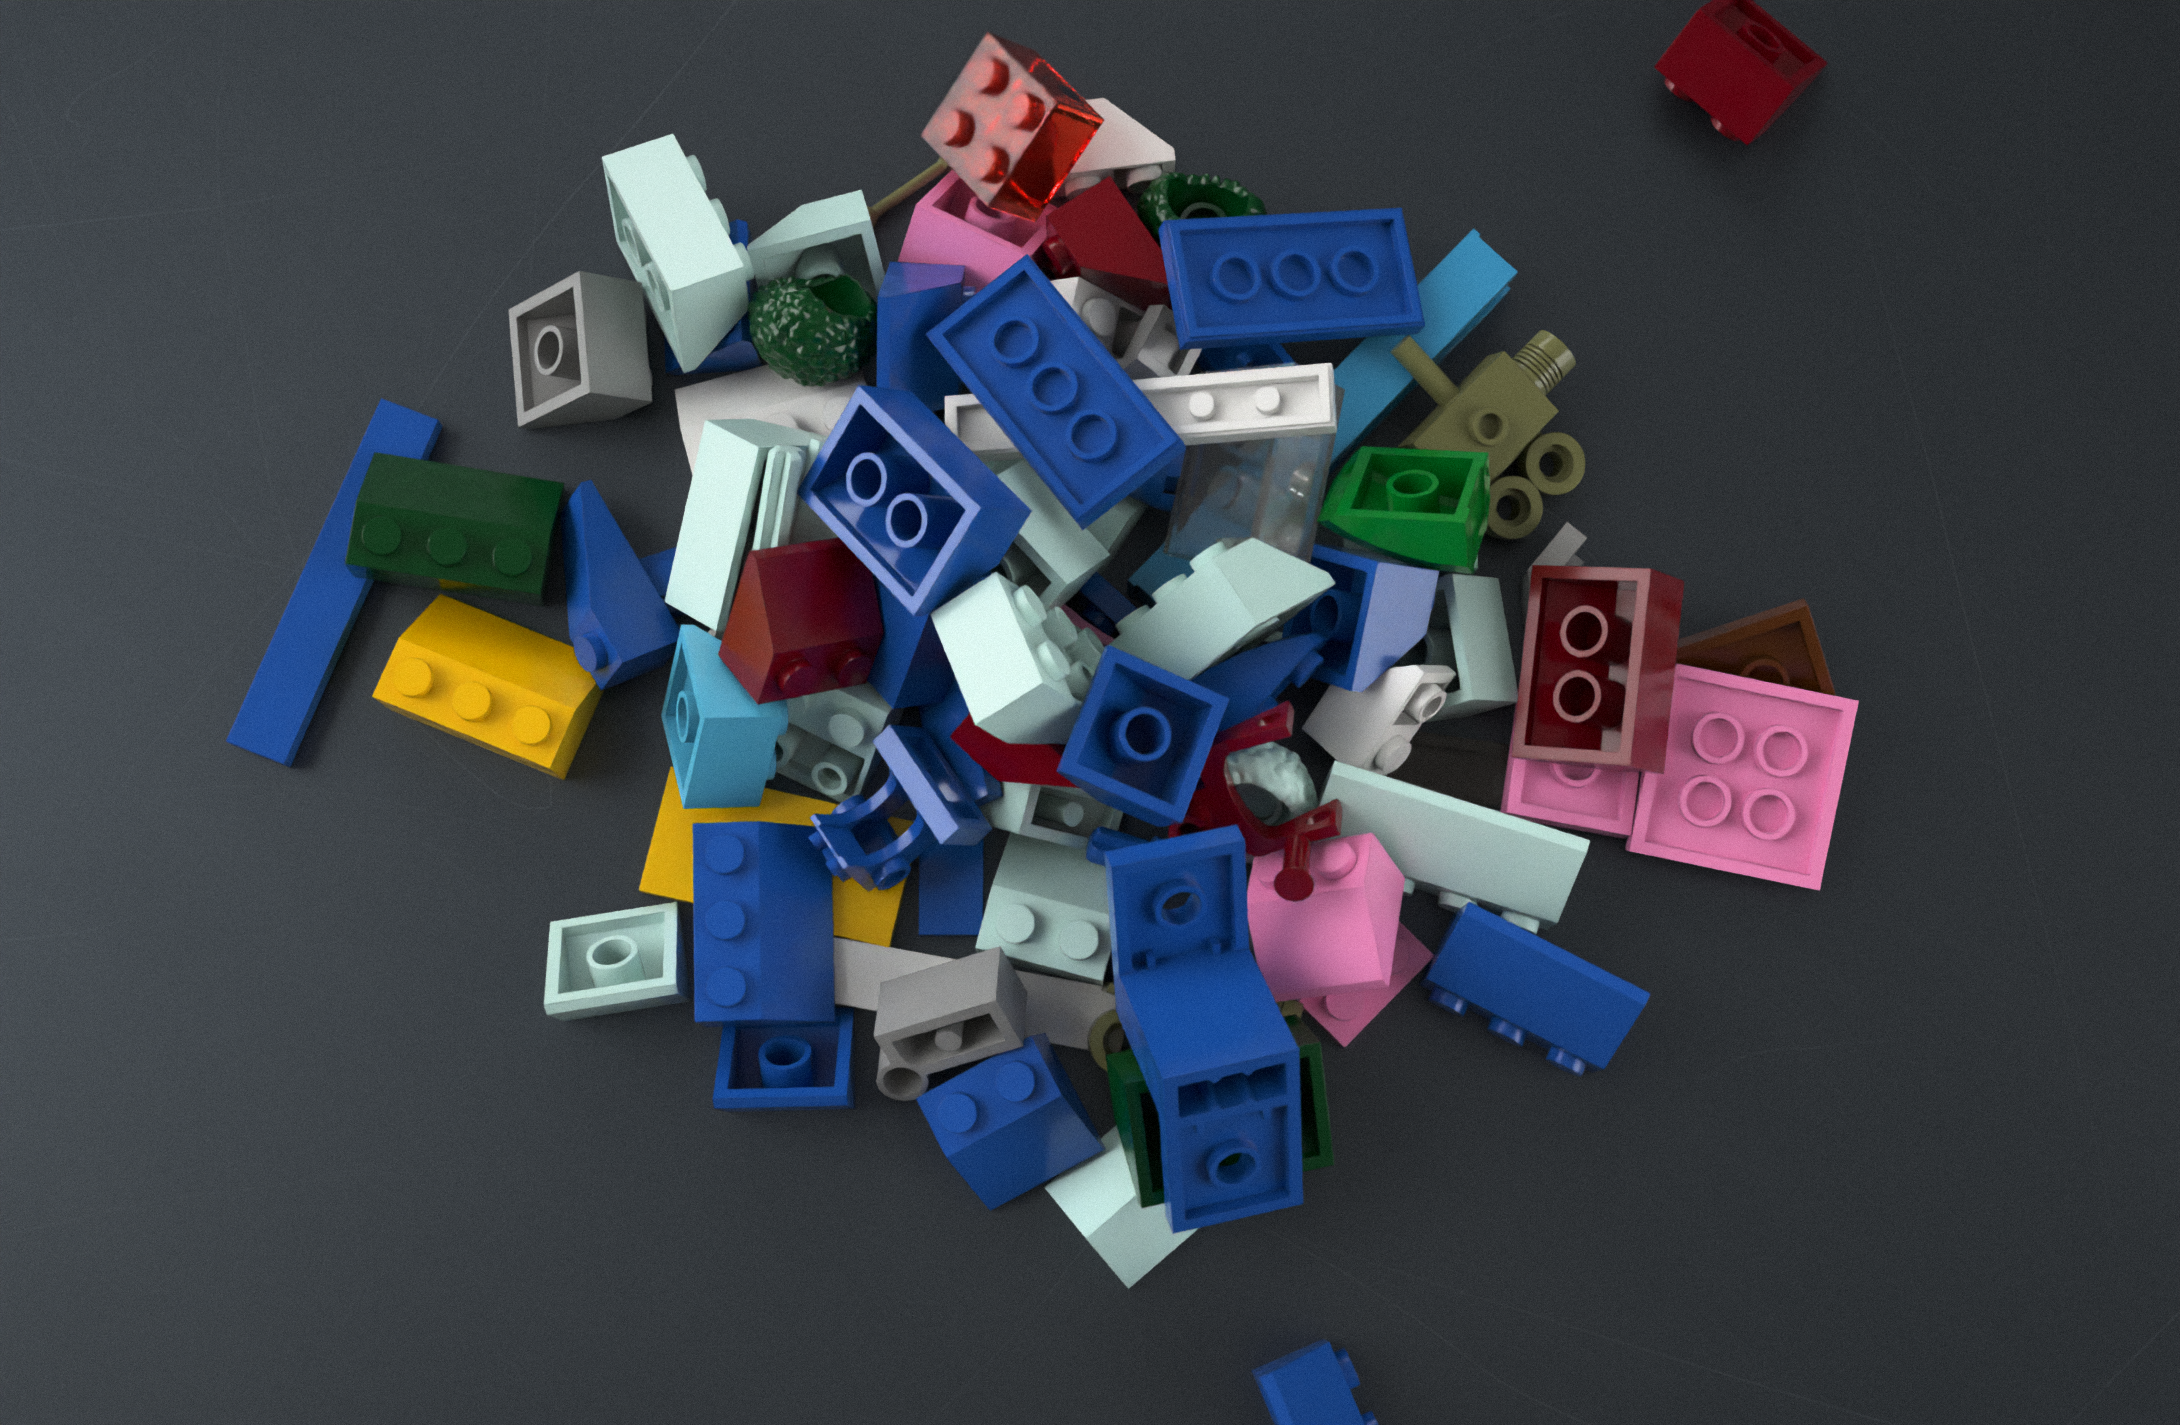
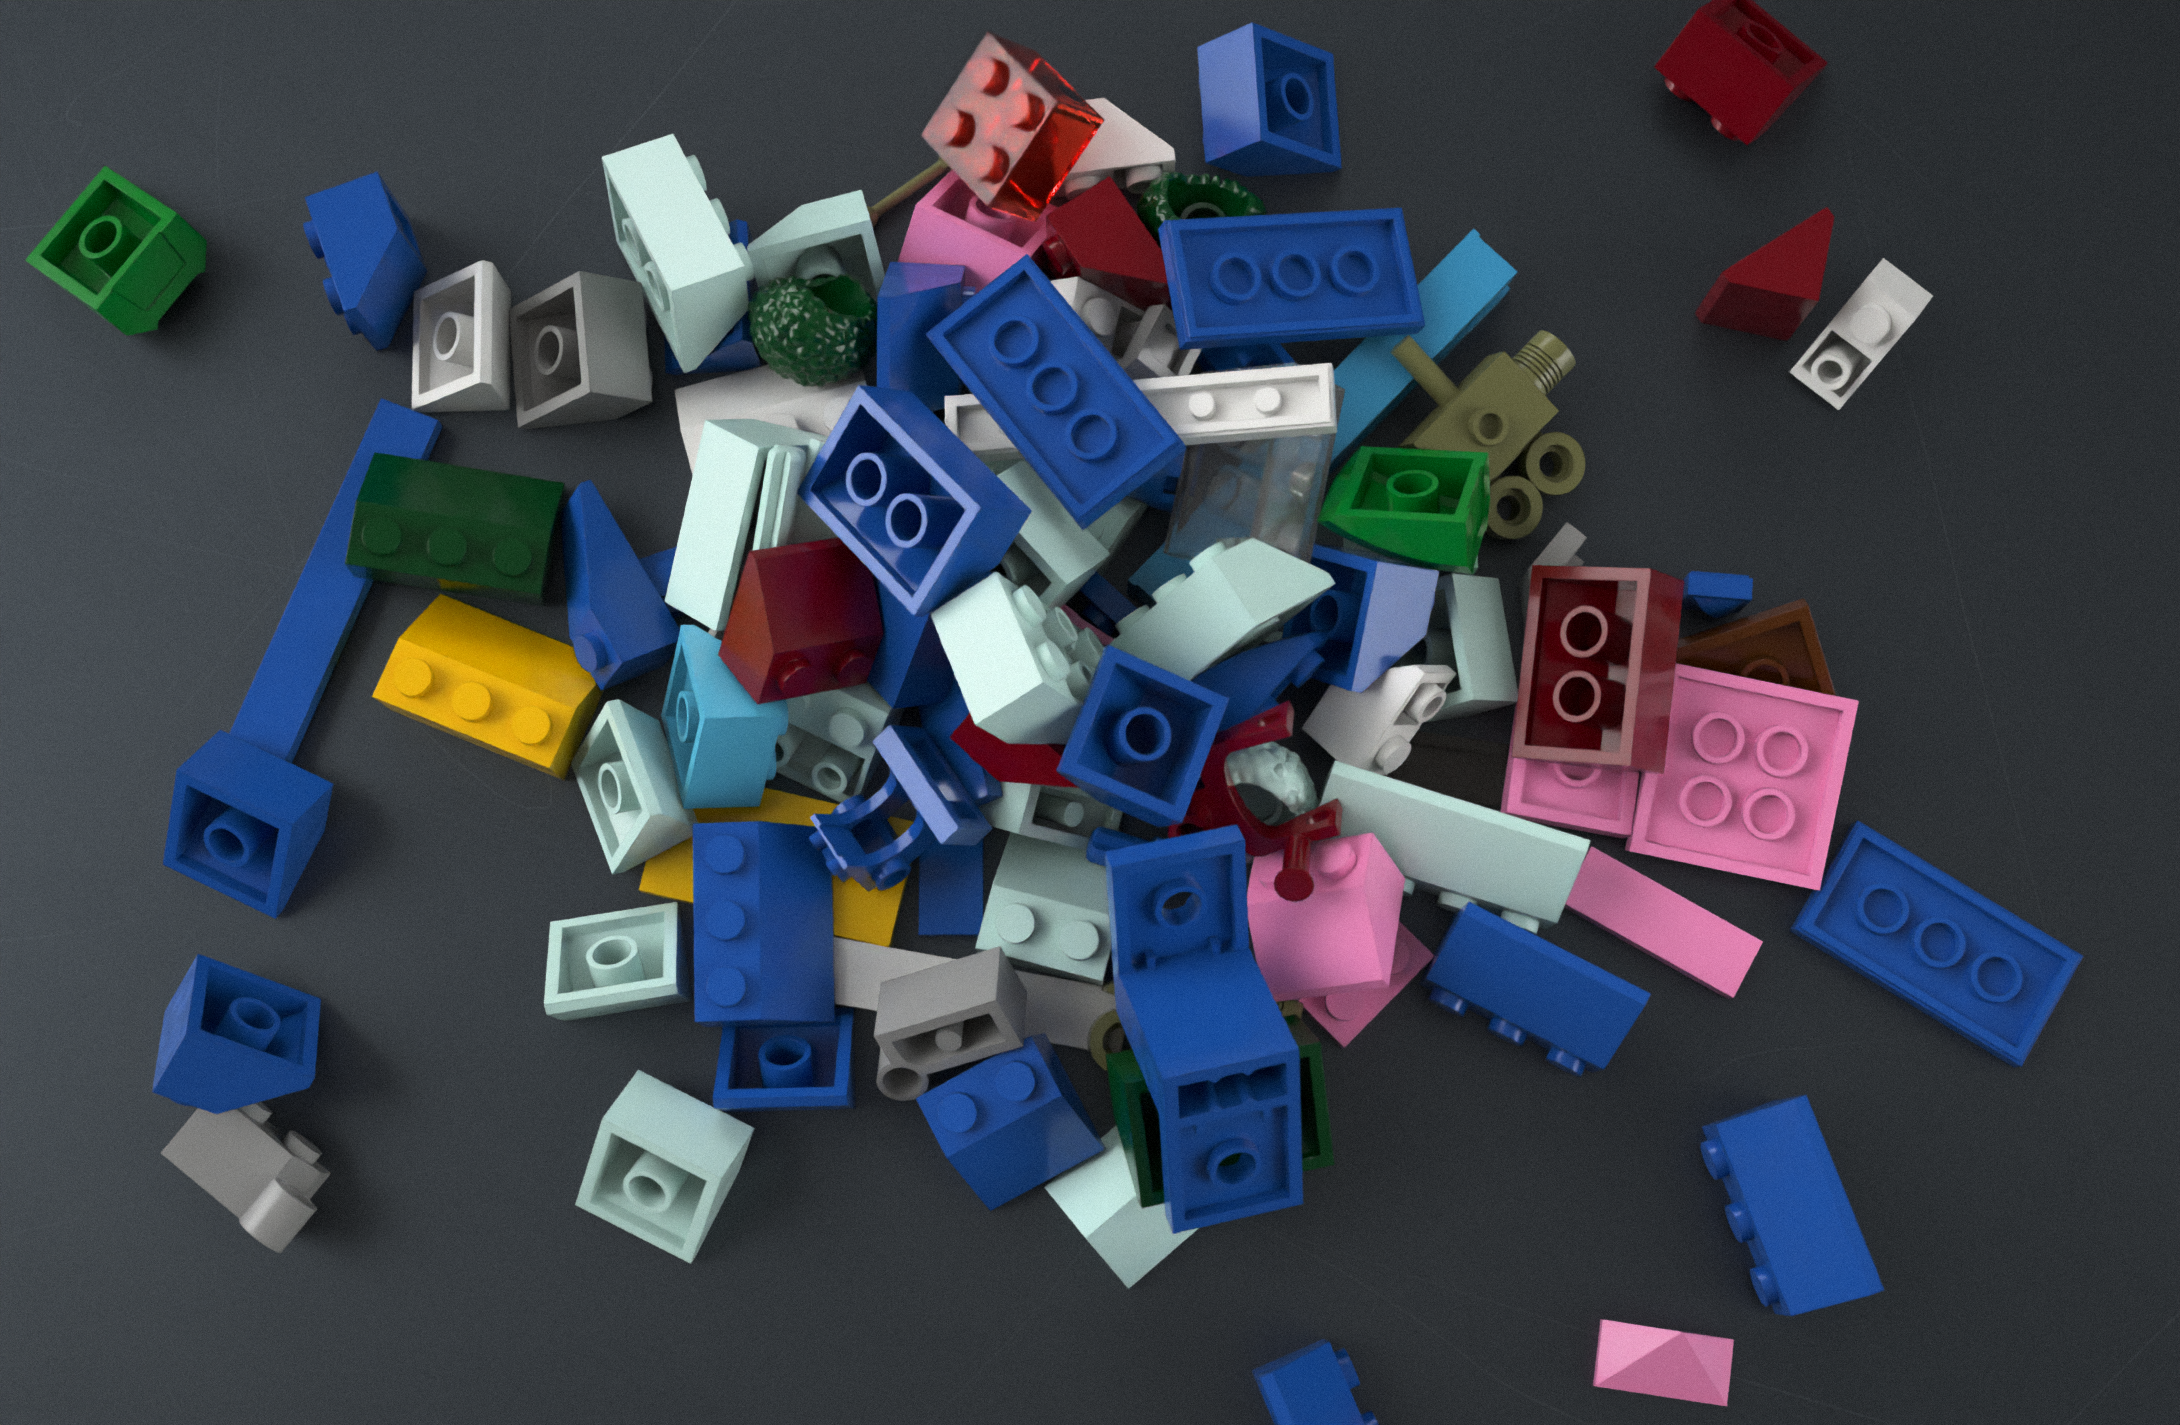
none -> green slope [25,166,207,336]
none -> blue slope [152,954,321,1114]
none -> light grey hinge [161,1102,331,1253]
none -> blue slope [163,730,334,919]
none -> blue slope [303,172,427,351]
none -> white slope [412,260,511,412]
none -> light aqua slope [571,699,698,874]
none -> light aqua slope [575,1070,755,1264]
none -> blue slope [1197,22,1342,177]
none -> bright pink tile [1564,846,1763,1000]
none -> bright pink slope [1593,1319,1734,1406]
none -> blue tile [1681,571,1753,618]
none -> dark red slope [1695,207,1834,341]
none -> blue slope [1700,1095,1884,1316]
none -> blue tile [1789,820,2084,1068]
none -> white slope [1790,258,1933,410]

